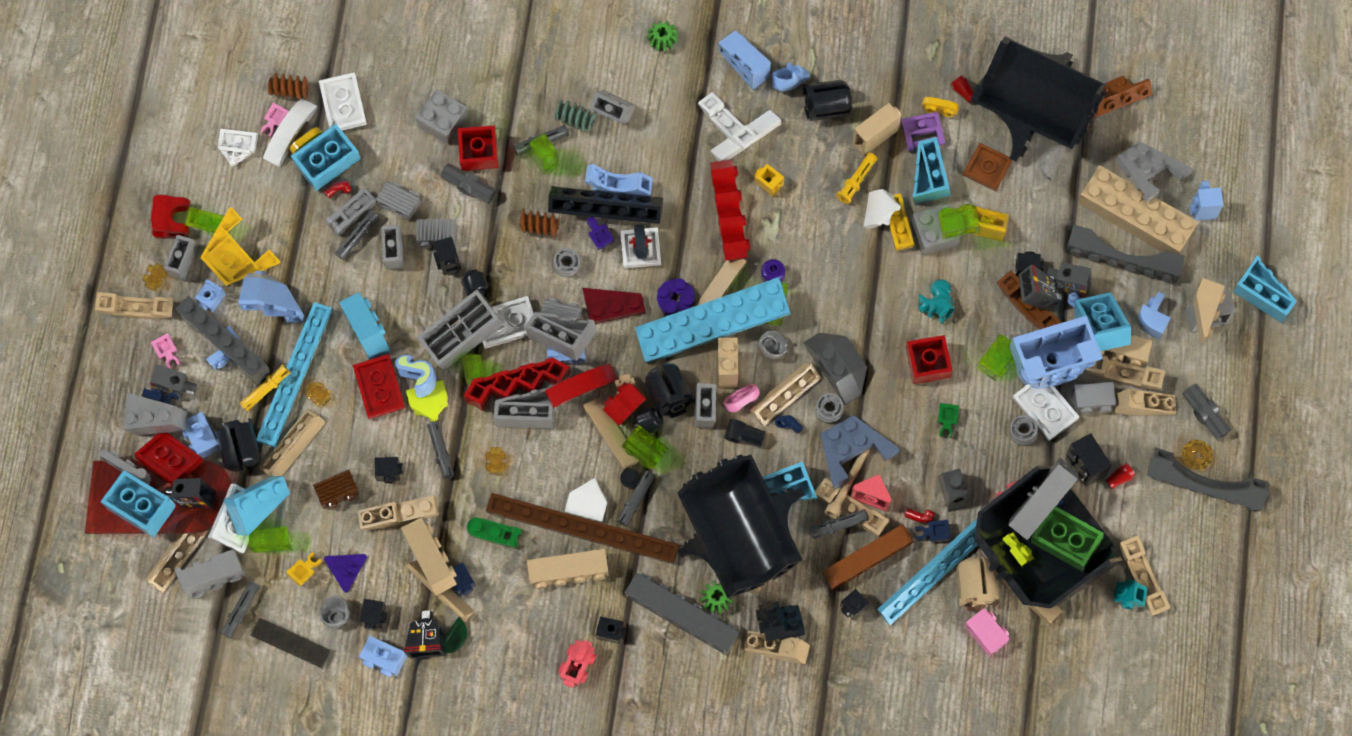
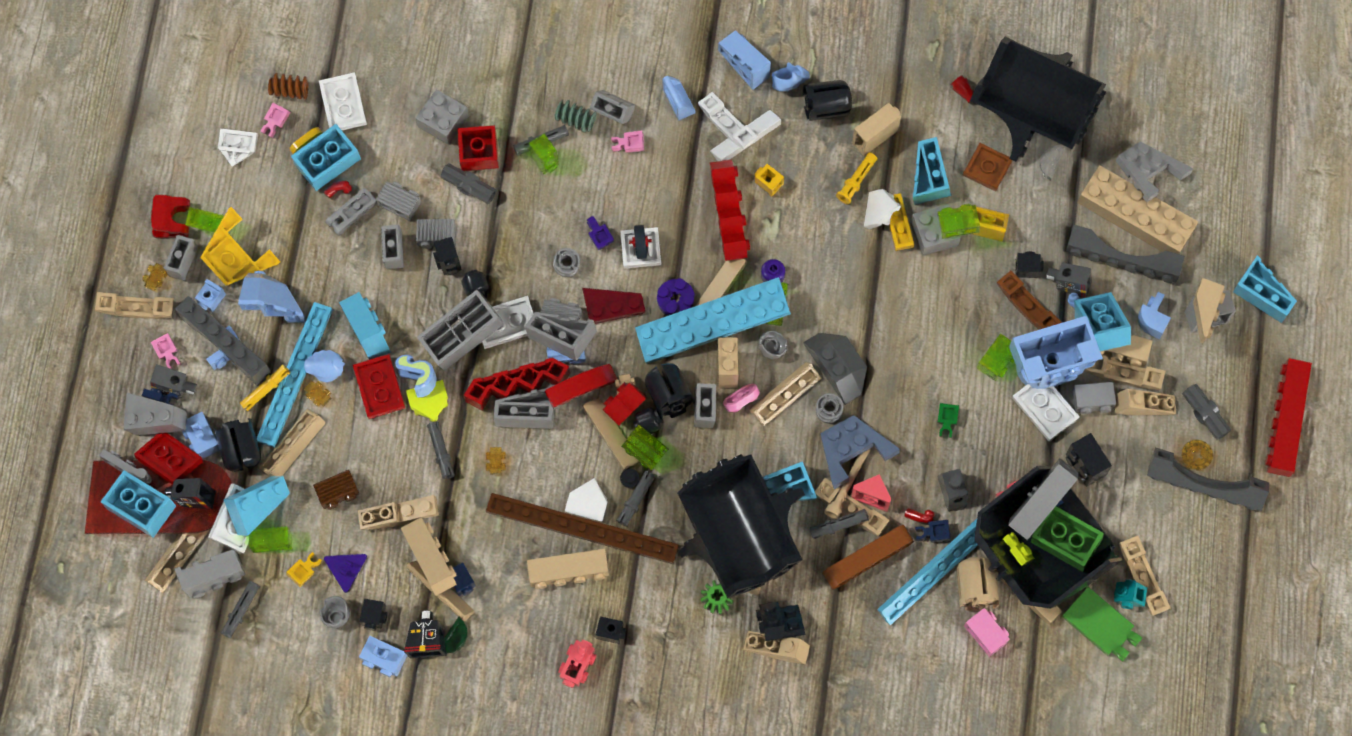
clear smoke tile [250,618,330,669] -> none
white slope [263,98,318,167] -> none
dark grey pin [334,210,379,260] -> none
black brick [375,457,404,484] -> none
clear neon green brick [462,354,485,385] -> none
green plate [467,517,522,549] -> none
dark orange piece [520,209,560,238] -> none
black brick [548,186,663,224] -> none
light blue arch [585,164,653,196] -> none
dark grey brick [625,573,739,656] -> none
bright green gear [647,20,678,52] -> none
black piece [724,419,765,448] -> none
dark blue arm [775,415,804,434] -> none
black brick [840,589,869,621] -> none
medium lavender plate [901,112,945,152] -> none
red brick [905,335,953,384] -> none
teal animal [918,279,955,324] -> none
yellow plate [922,97,959,118] -> none
light grey wheel [1010,415,1038,446] -> none
dark grey torso [1018,264,1062,309] -> none
dark orange bracket [1093,76,1152,119] -> none
red cone [1105,463,1136,489] -> none
light blue brick [1189,181,1224,221] -> none
none -> light blue hair [304,350,345,382]
none -> bright pink plate [611,130,644,153]
none -> light blue tile [662,76,695,121]
none -> bright green tile [1062,587,1142,662]
none -> red brick [1265,358,1312,477]

